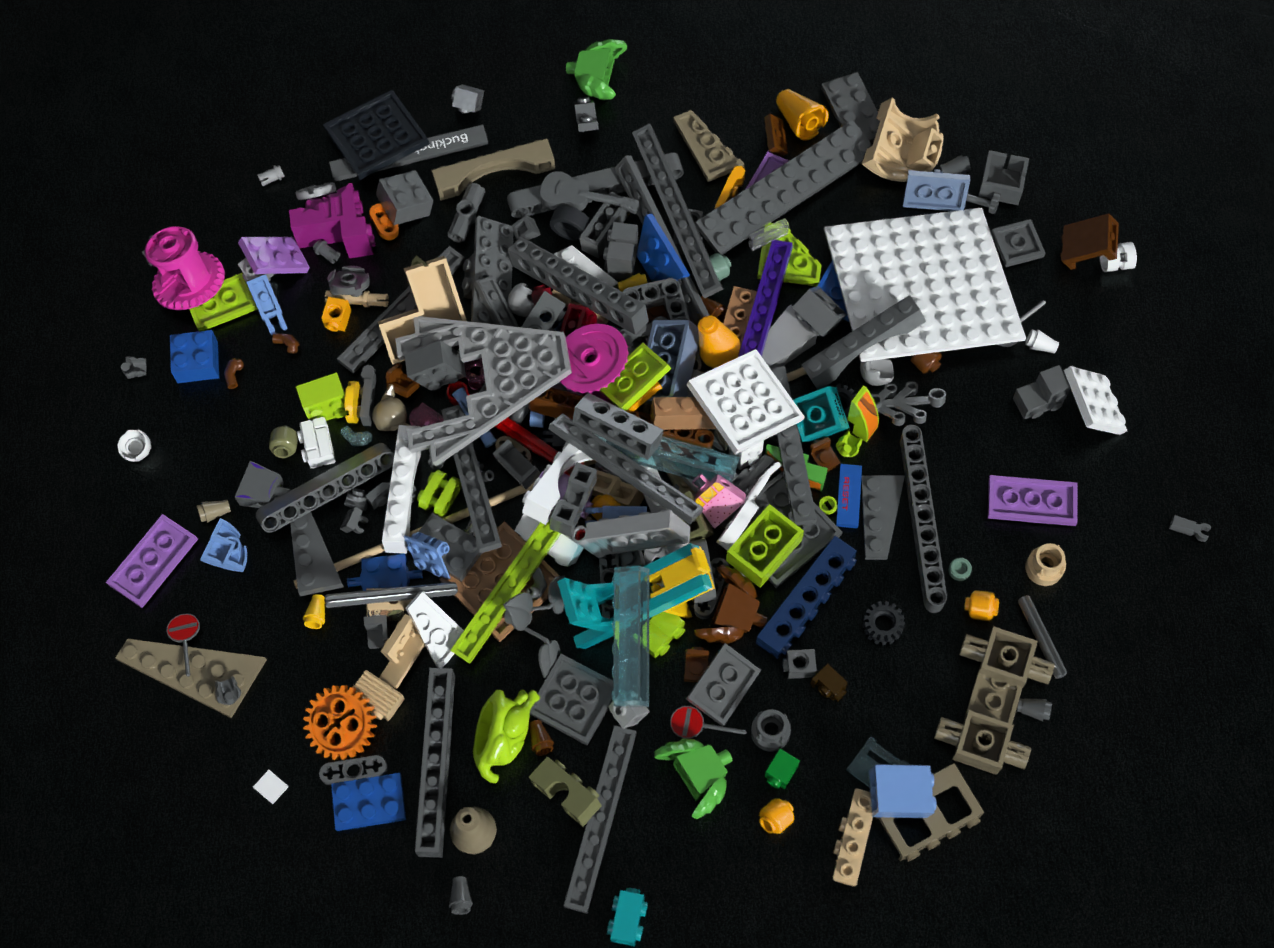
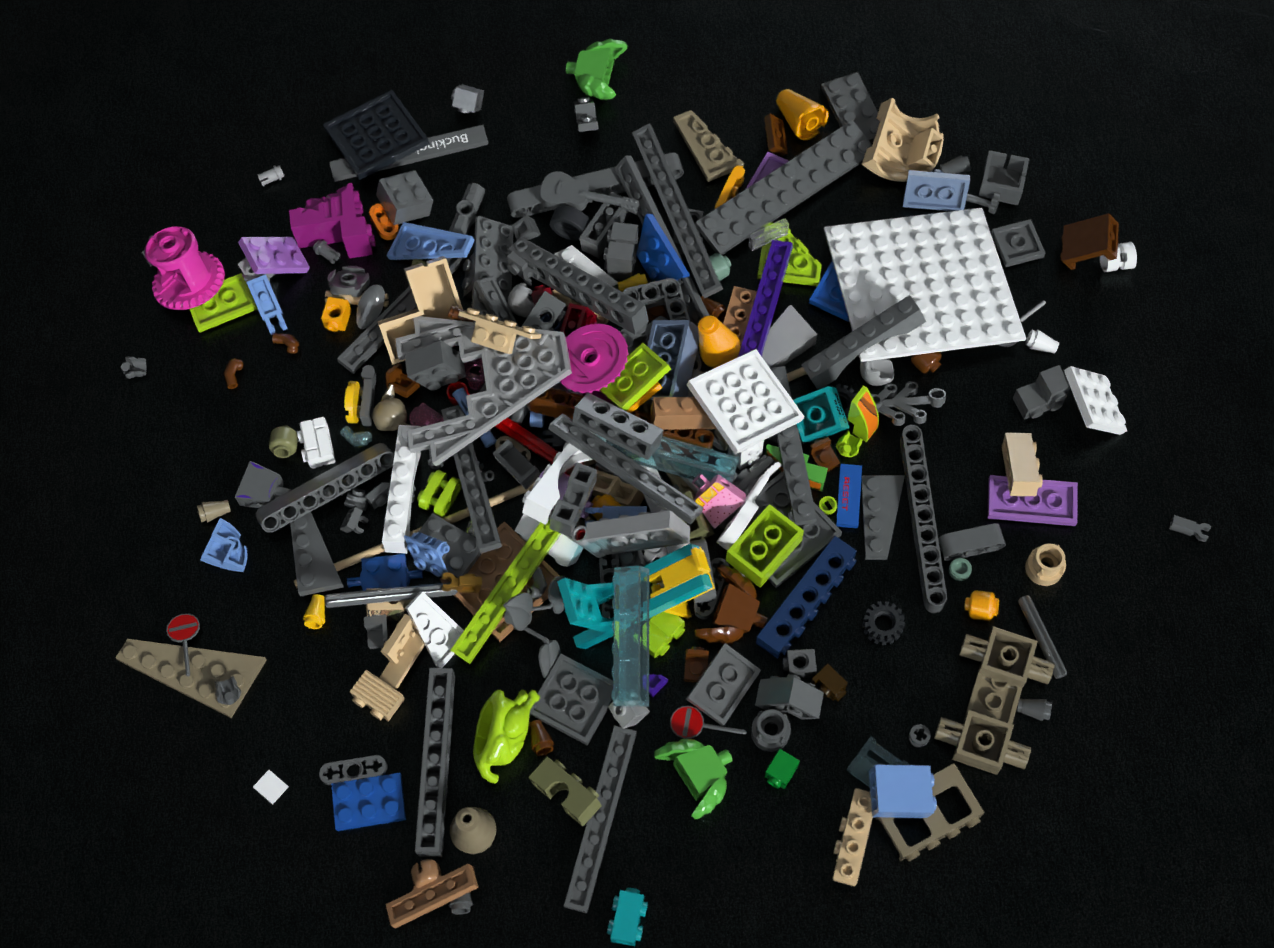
medium lavender plate [106,514,198,608] -> none
white hair [117,429,151,462] -> none
blue brick [170,330,219,383] -> none
light grey tile [296,182,336,200] -> none
lime brick [296,373,349,421] -> none
orange gear [303,685,377,760] -> none
dark tan arch [432,139,555,200] -> none
light orange head [759,798,794,834] -> none
dark grey brick [792,286,848,337] -> none
none -> dark grey arm [356,284,385,329]
none -> medium nougat plate [386,859,478,928]
none -> medium blue wing [387,222,475,260]
none -> pearl gold plate [442,572,482,593]
none -> reddish brown pin [447,305,474,322]
none -> tan bracket [458,308,542,354]
none -> dark grey plate [507,251,539,286]
none -> dark purple tile [639,674,668,697]
none -> dark grey brick [755,675,824,719]
none -> dark grey bush [908,724,931,748]
none -> dark grey beam [938,523,1006,561]
none -> tan brick [1002,433,1043,496]

